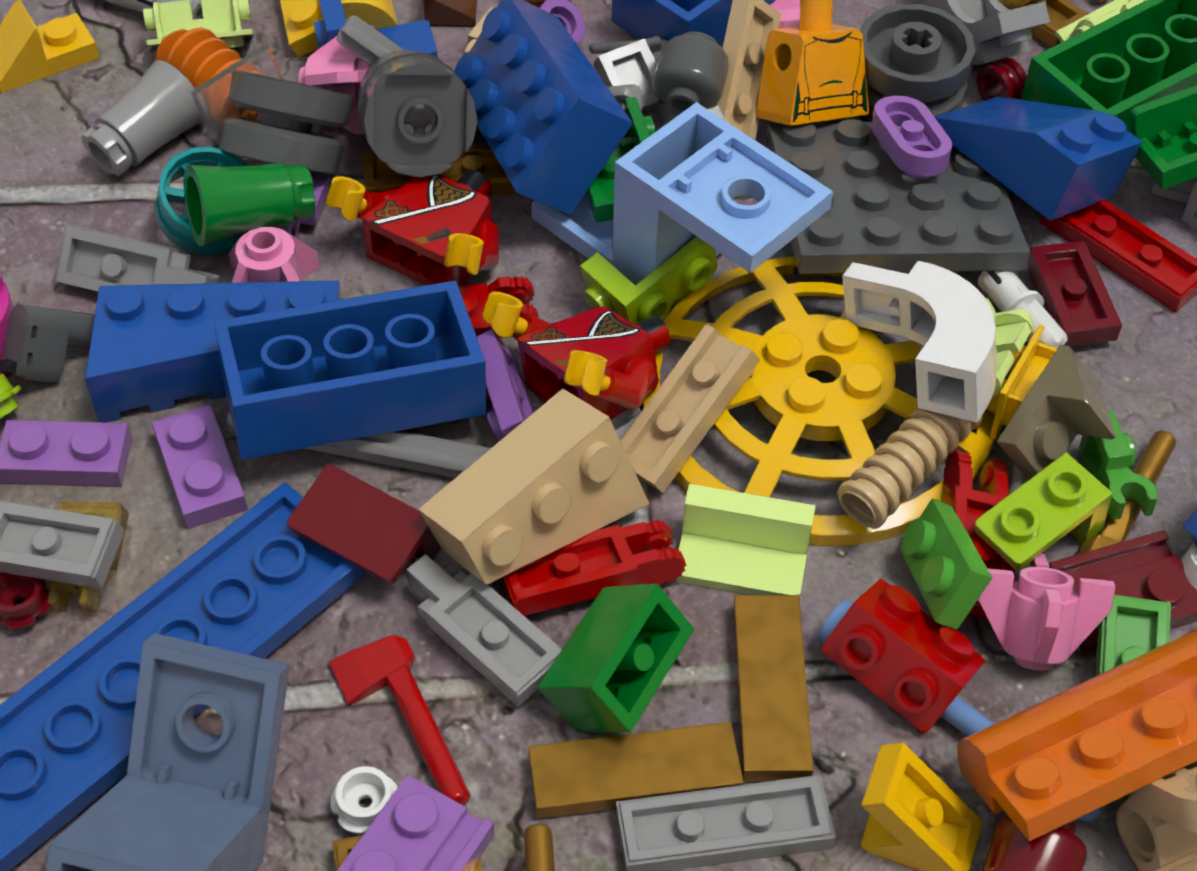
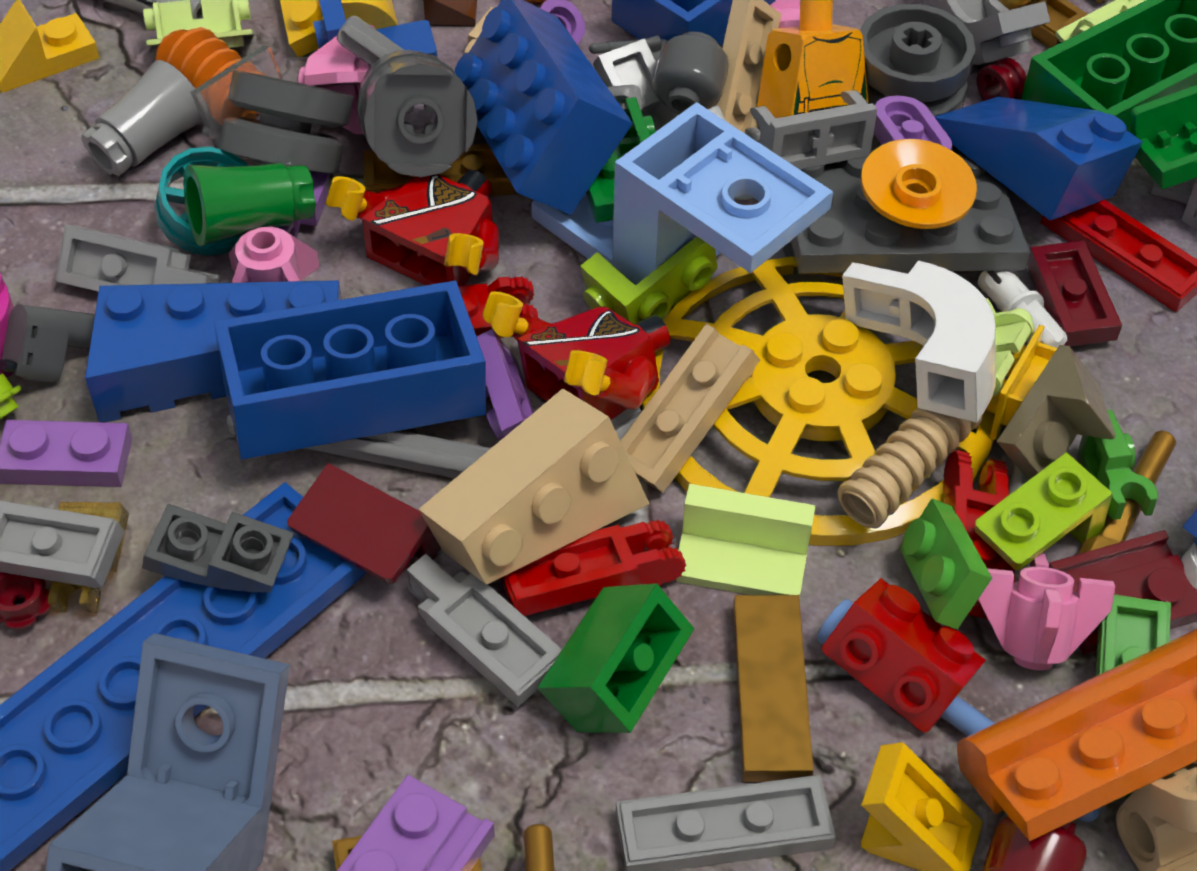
medium lavender plate [151,404,248,529] -> none
red piece [329,635,470,806] -> none
white plate [330,766,398,835] -> none
pearl gold tile [528,722,744,819] -> none
none -> dark grey slope [142,504,294,593]
none -> light grey hinge [745,90,878,169]
none -> light orange dish [860,139,977,229]

